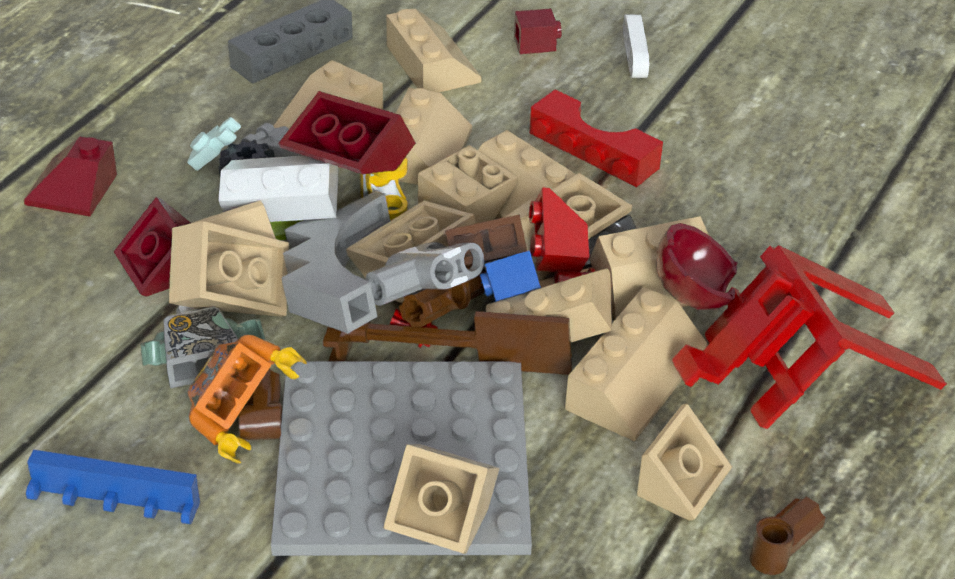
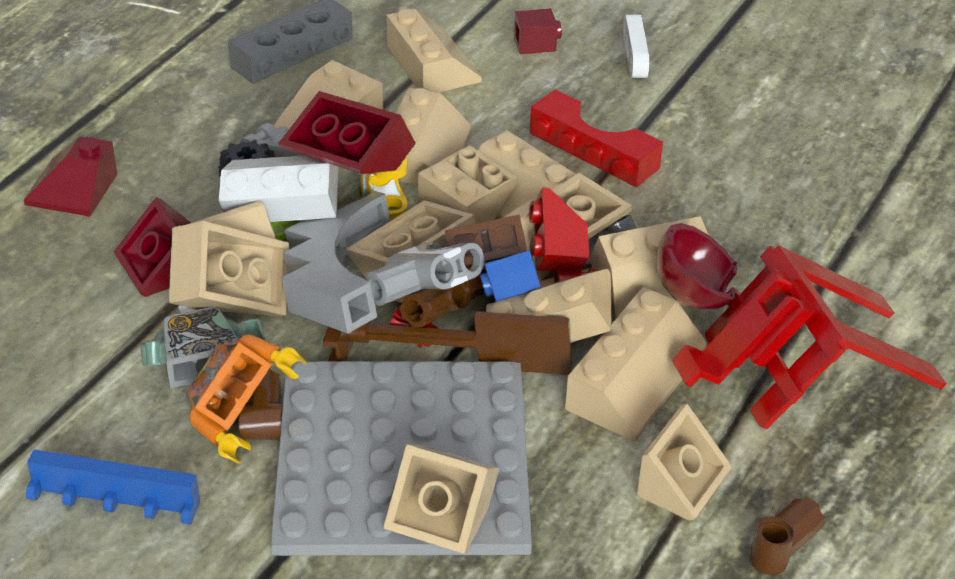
light aqua plate [187,117,241,171] -> none

